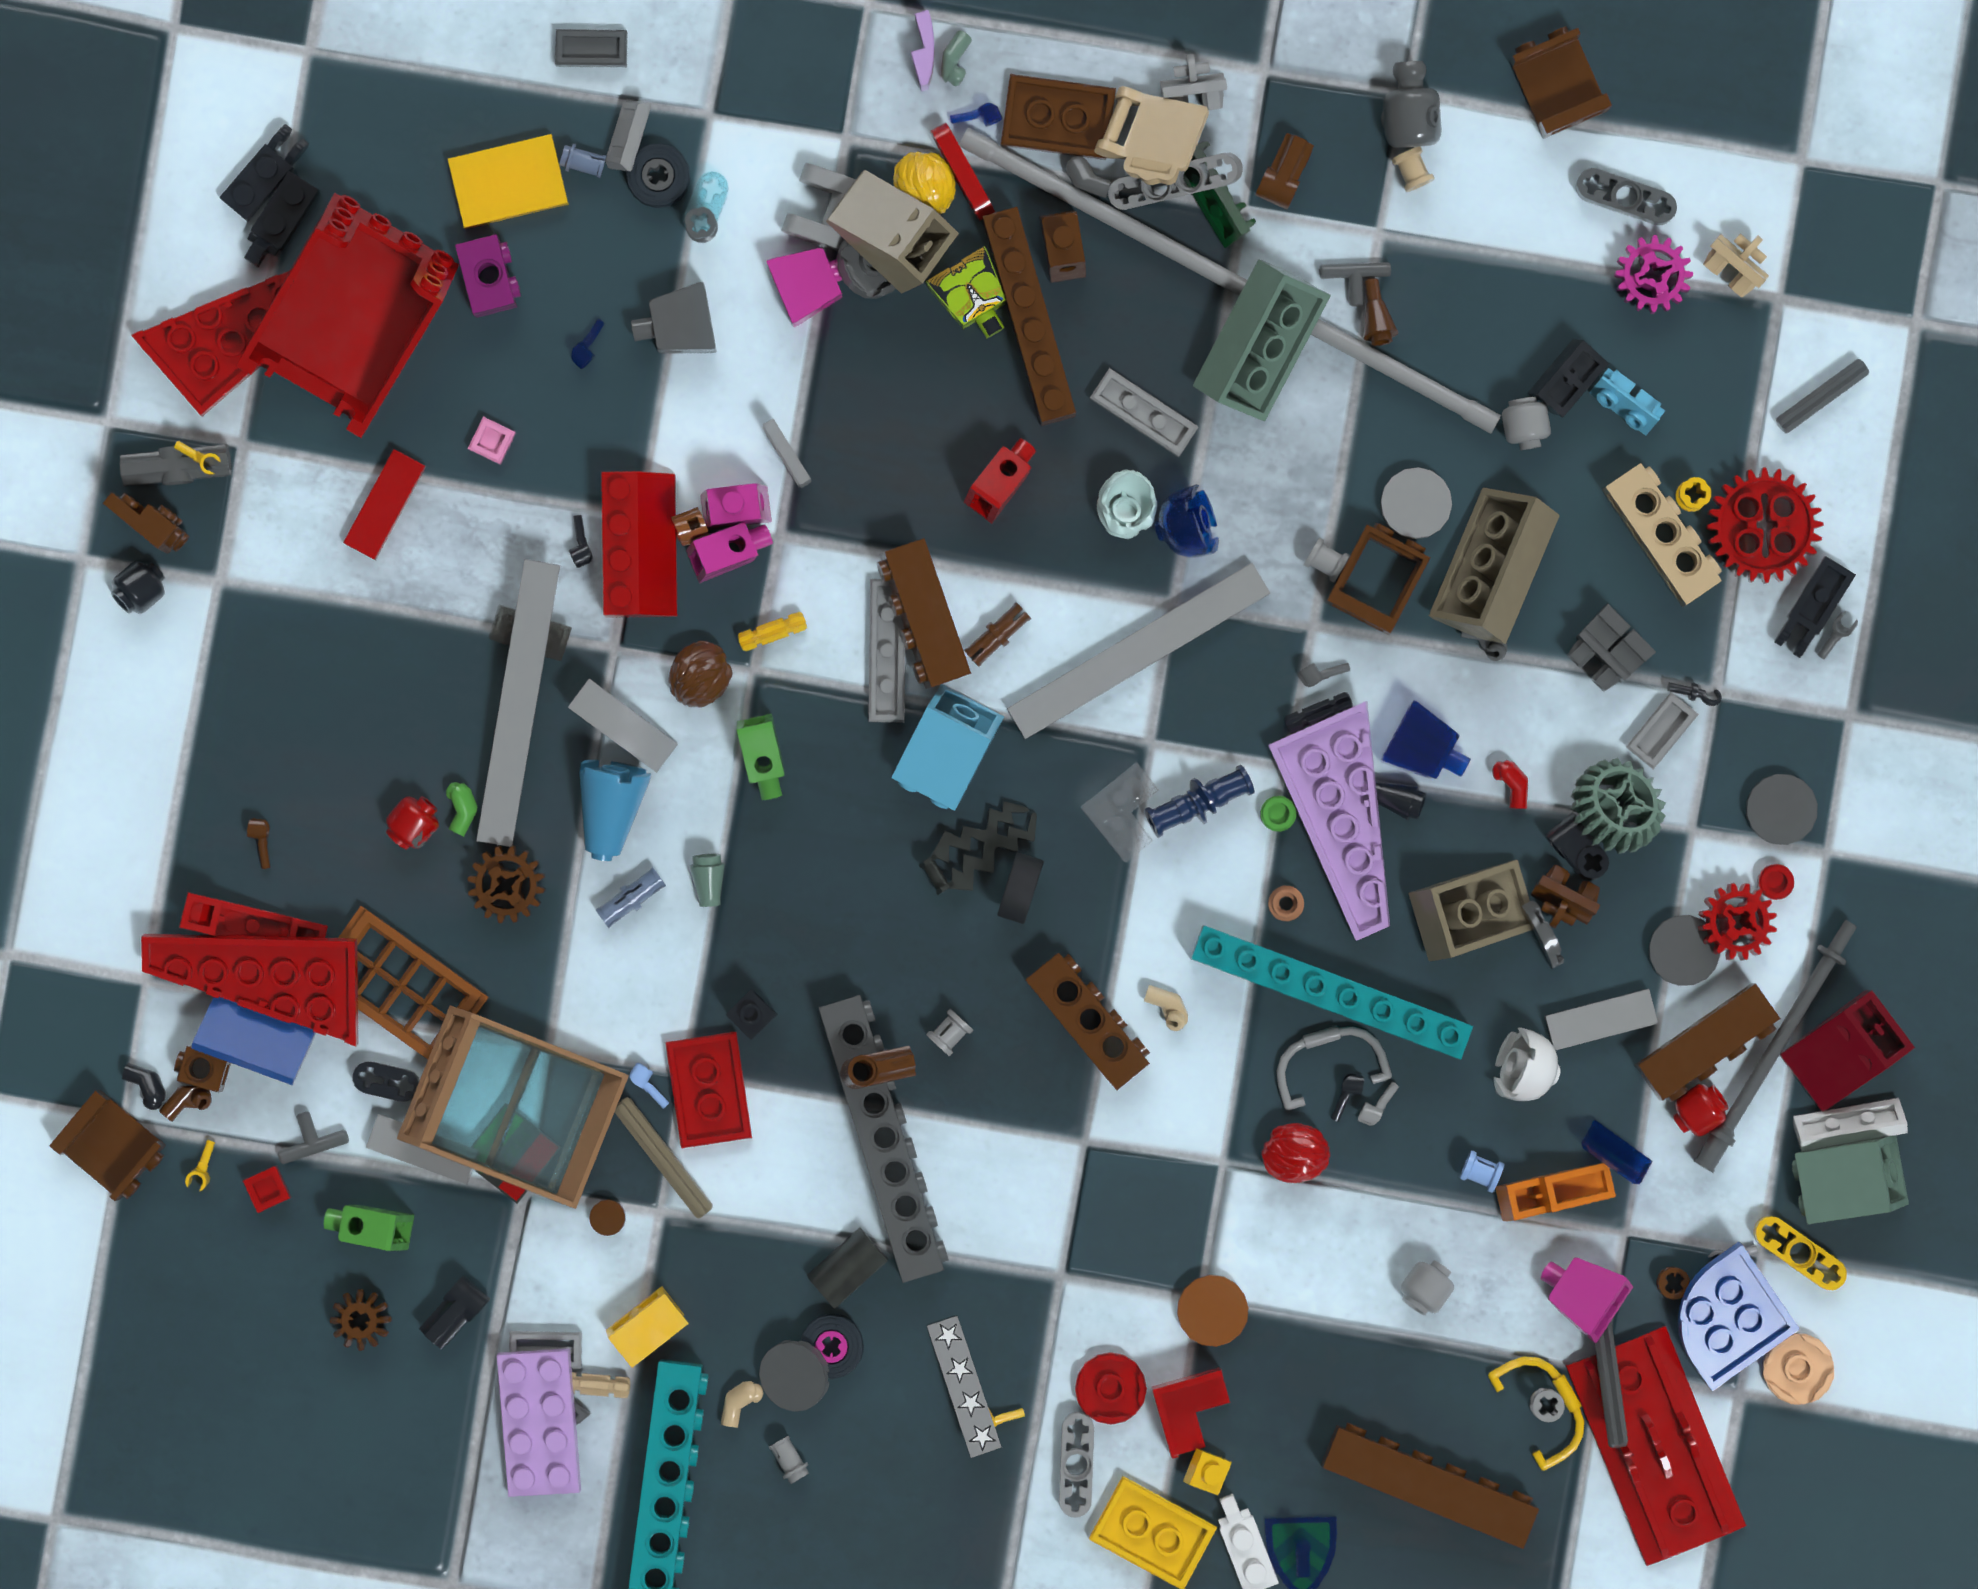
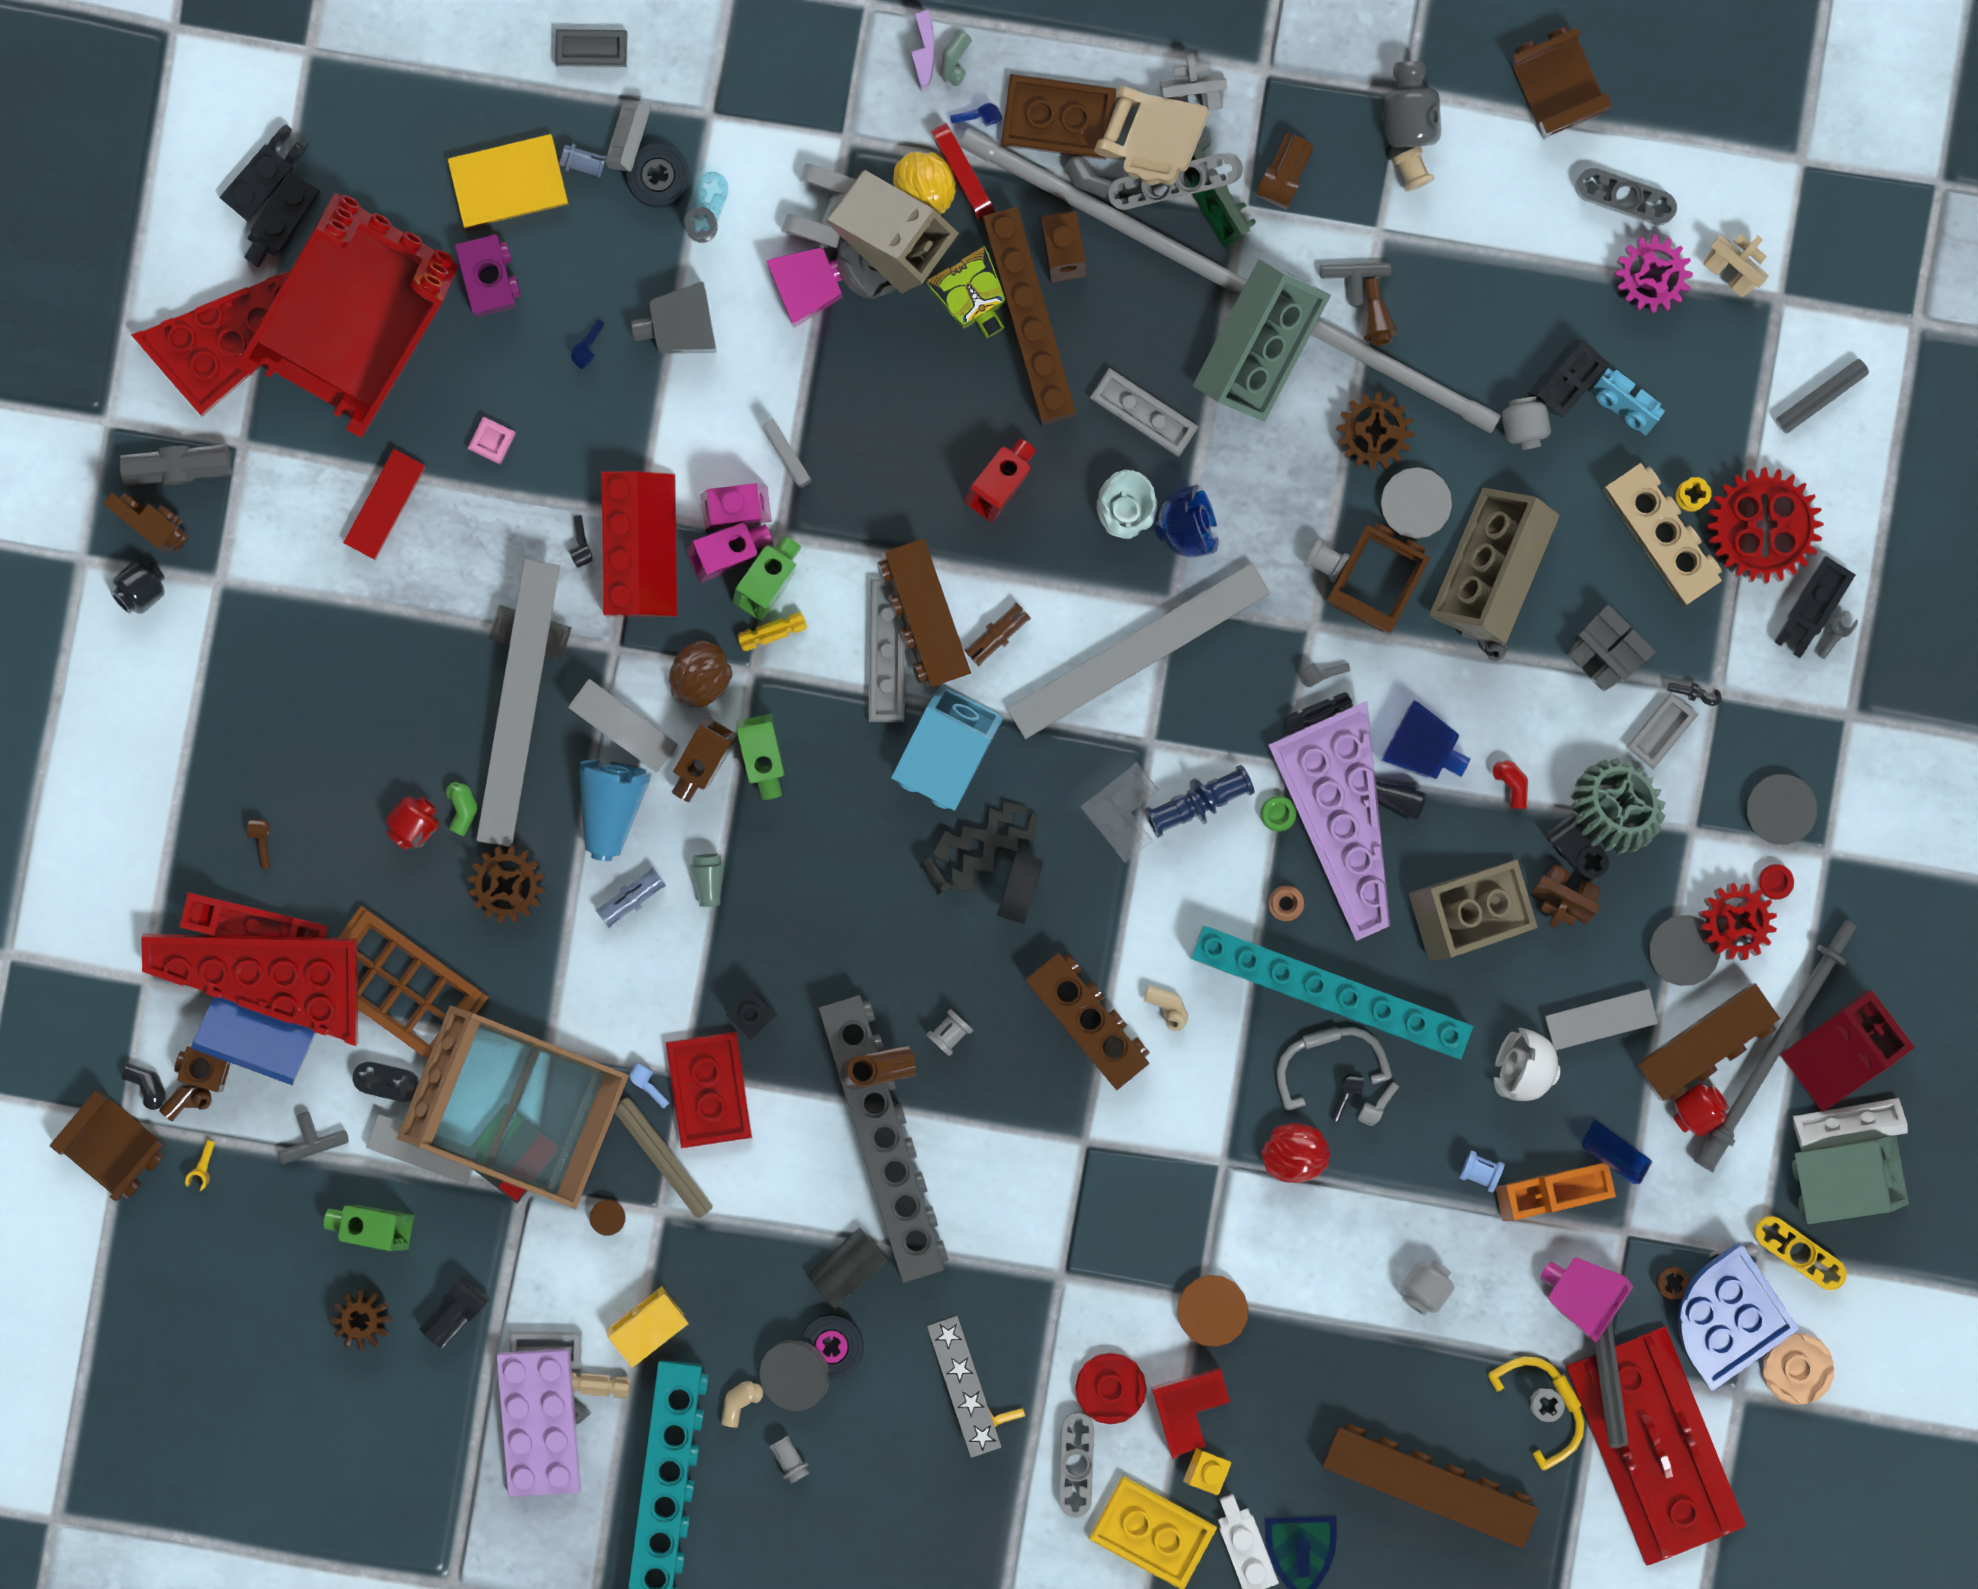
yellow hand [174,441,221,475] -> none
red plate [243,1165,292,1213] -> none
dark orange leg [671,507,709,546] -> none
dark grey tile [1522,900,1565,969] -> none
none -> reddish brown torso [671,717,738,802]
none -> bright green torso [732,536,801,622]
none -> reddish brown gear [1336,392,1414,471]

